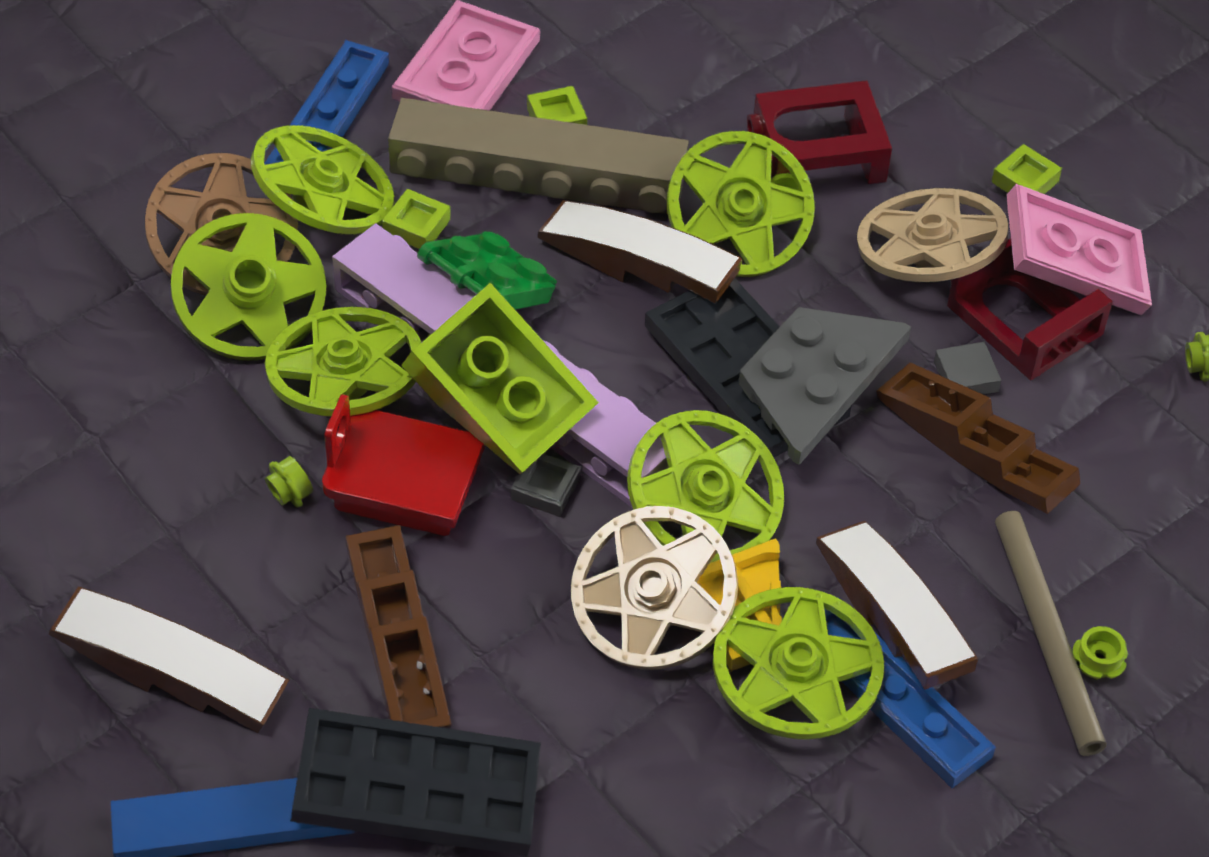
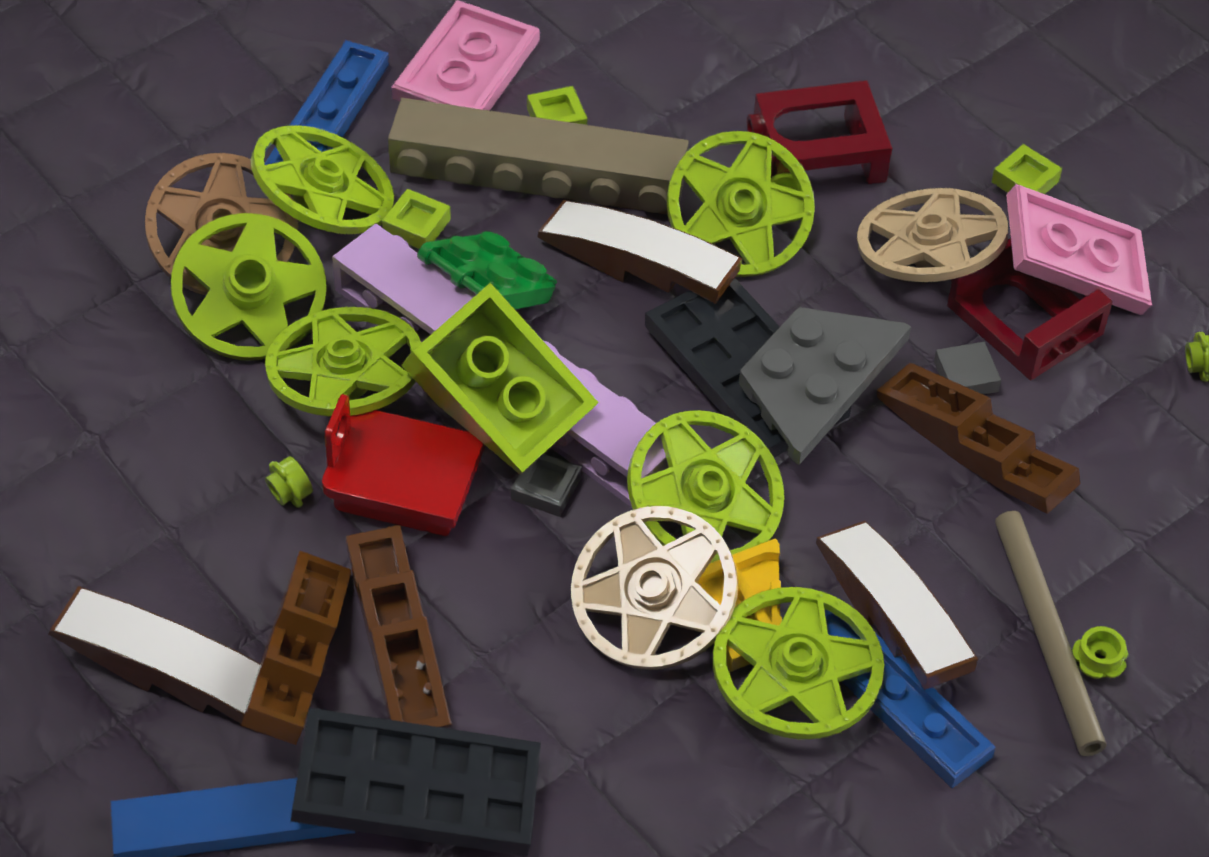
none -> reddish brown slope [241,550,351,745]

